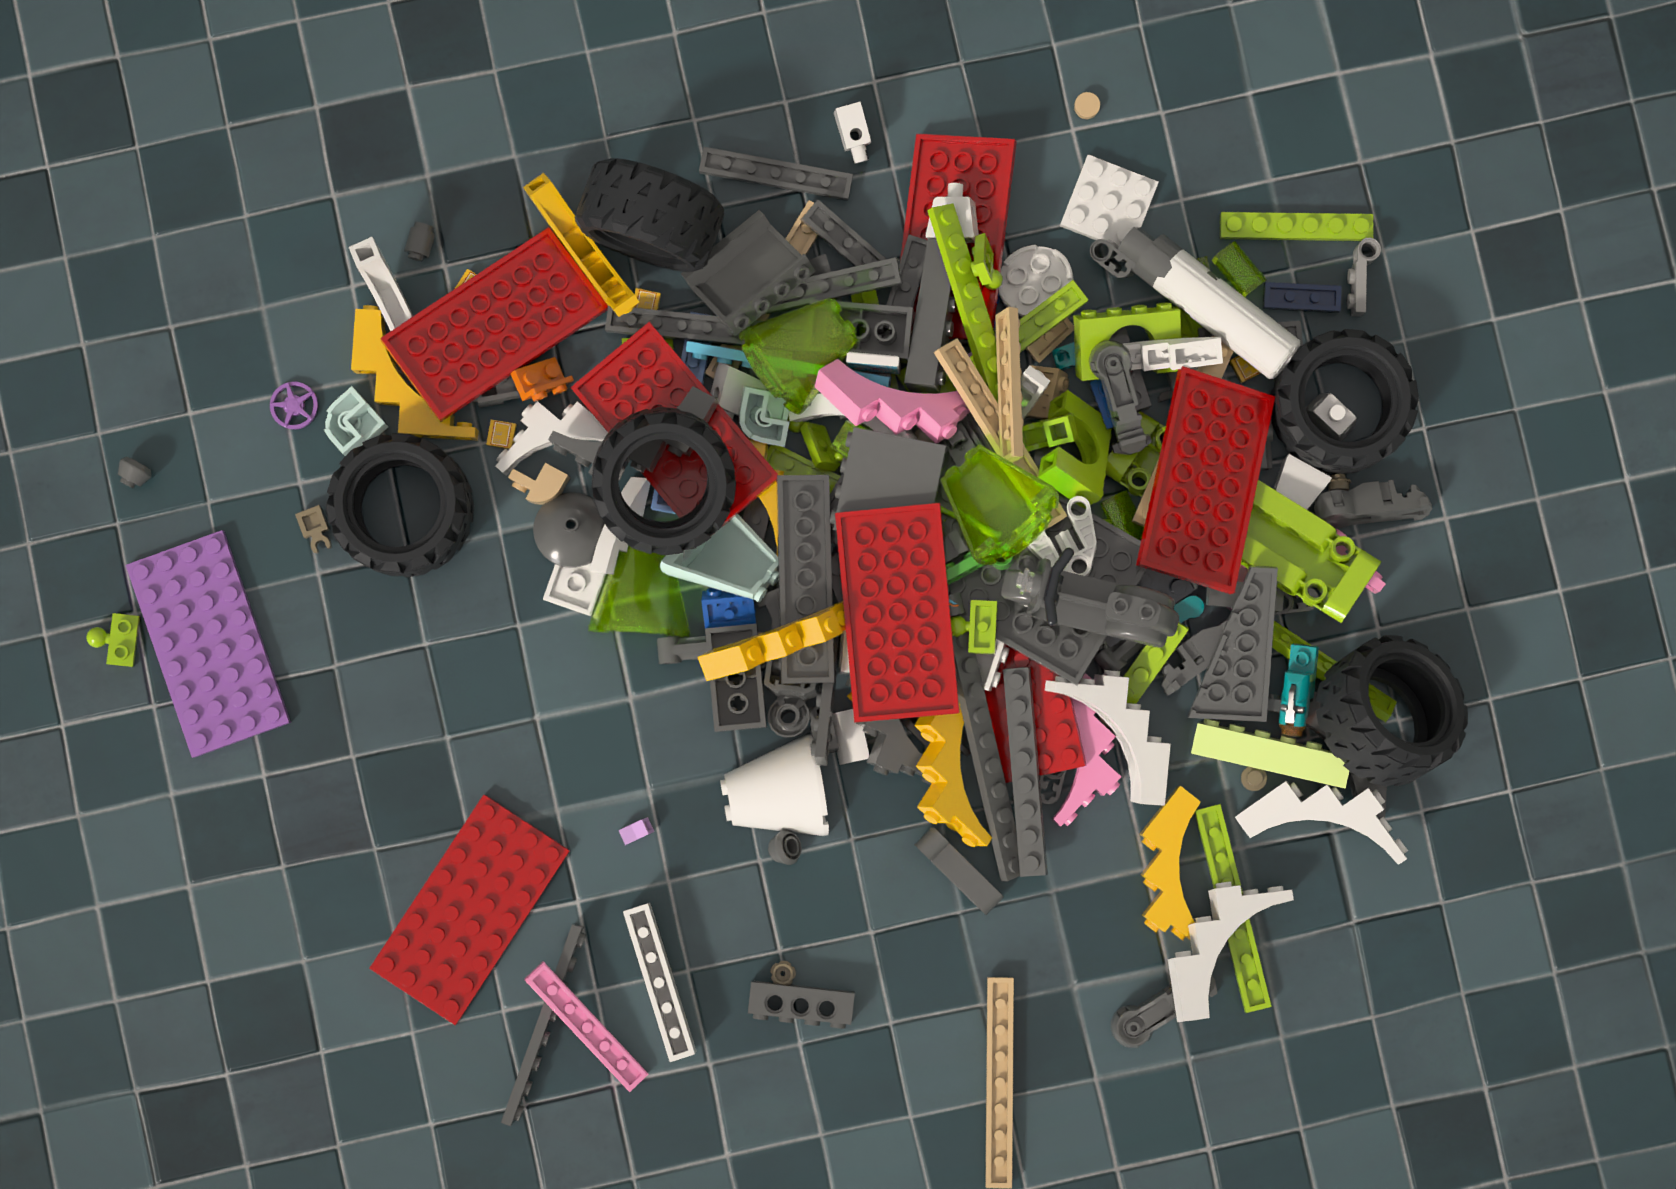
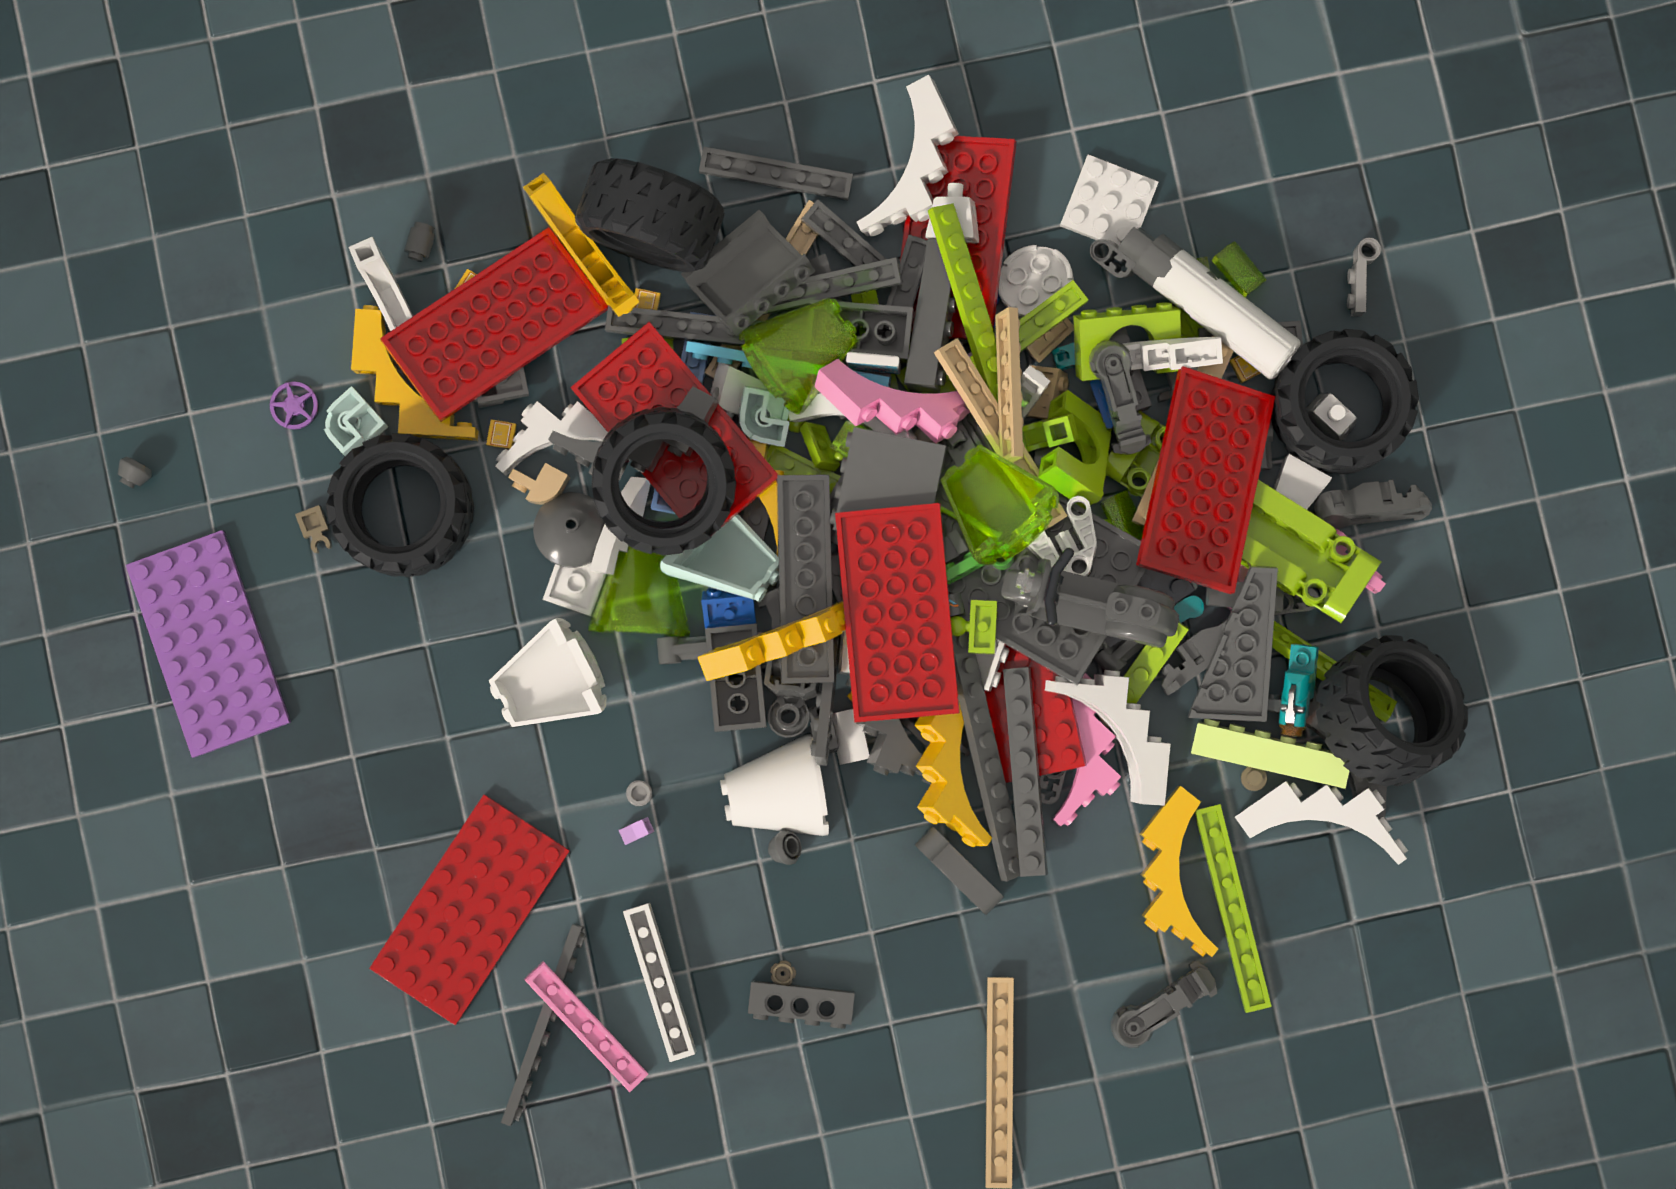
lime plate [86,613,140,667] -> none
orange bracket [511,357,574,402] -> none
white torso [834,102,871,164] -> none
lime plate [971,233,1003,290] -> none
tan tile [1074,92,1100,119] -> none
white arch [1168,882,1294,1022] -> none
lime plate [1220,212,1373,241] -> none
dark blue plate [1263,282,1342,313] -> none
dark tan plate [1327,474,1351,491] -> none
none -> white cone [489,618,607,727]
none -> light grey tile [626,780,653,806]
none -> white arch [857,75,959,237]

